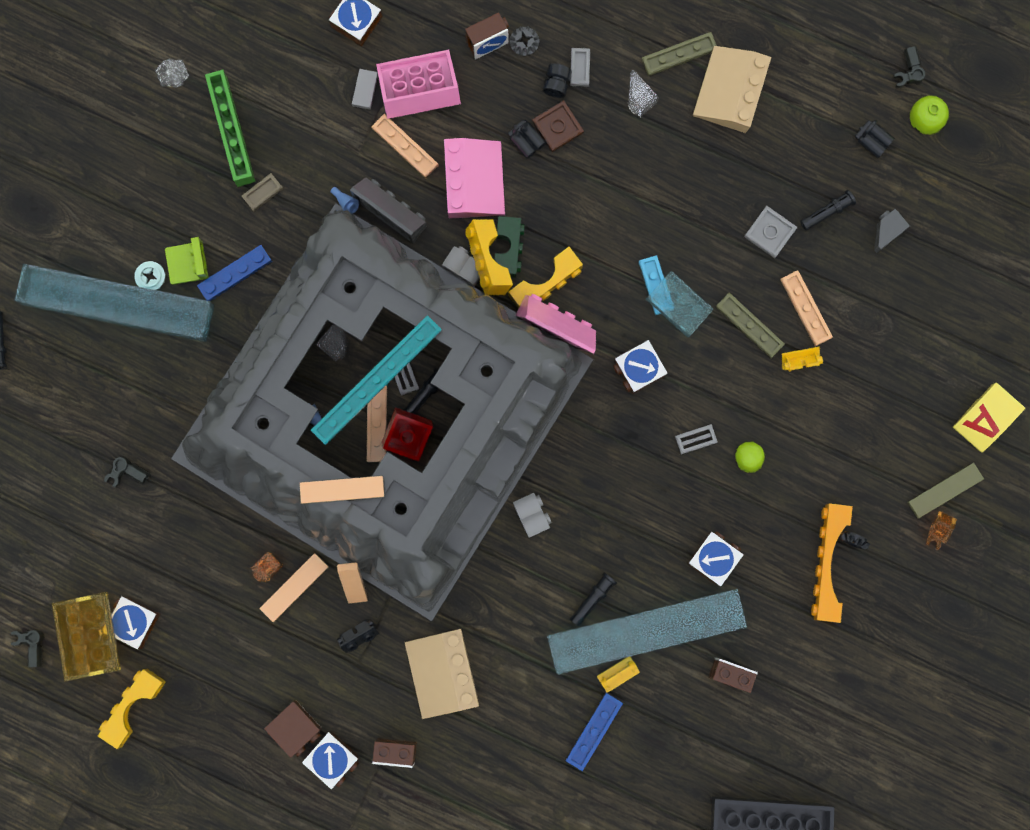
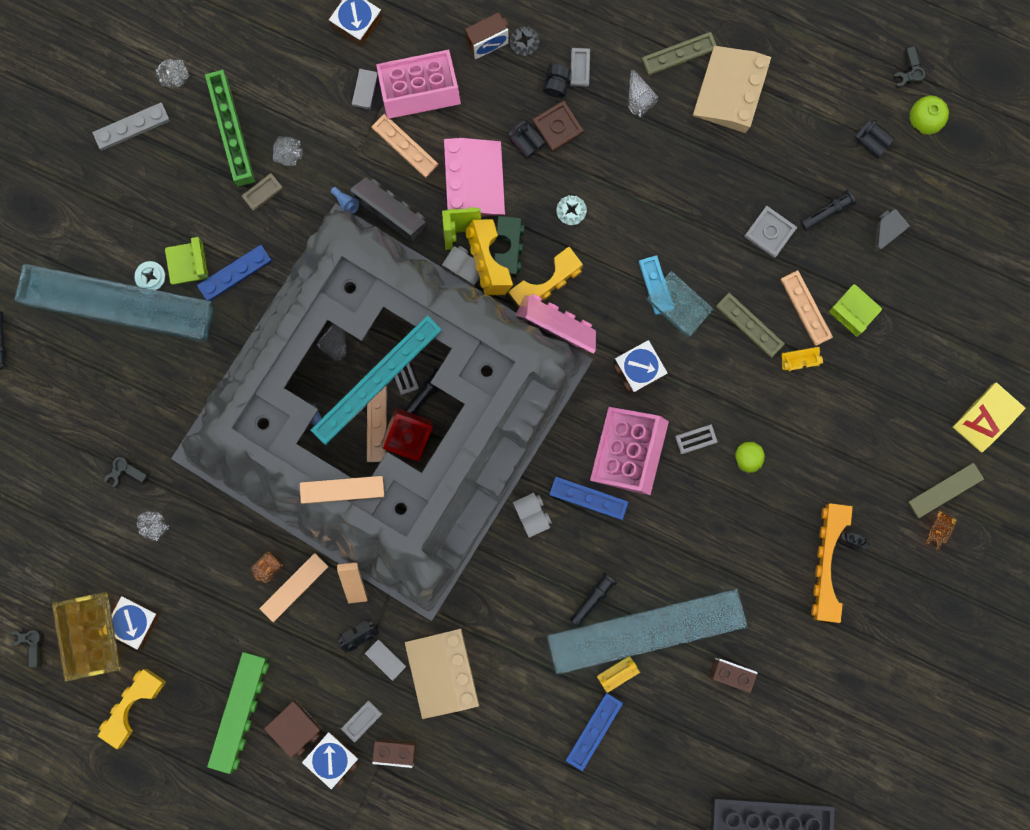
piece [687,532,743,587] -> none
none -> light grey plate [92,102,170,151]
none -> clear brick [136,510,169,541]
none -> bright green brick [207,652,269,774]
none -> clear brick [273,136,303,166]
none -> light grey tile [341,700,382,743]
none -> light grey tile [365,639,407,681]
none -> lime bracket [442,207,481,250]
none -> blue plate [549,477,628,520]
none -> light aqua gear [557,195,587,225]
none -> bright pink slope [590,407,669,495]
none -> lime bracket [829,284,882,337]

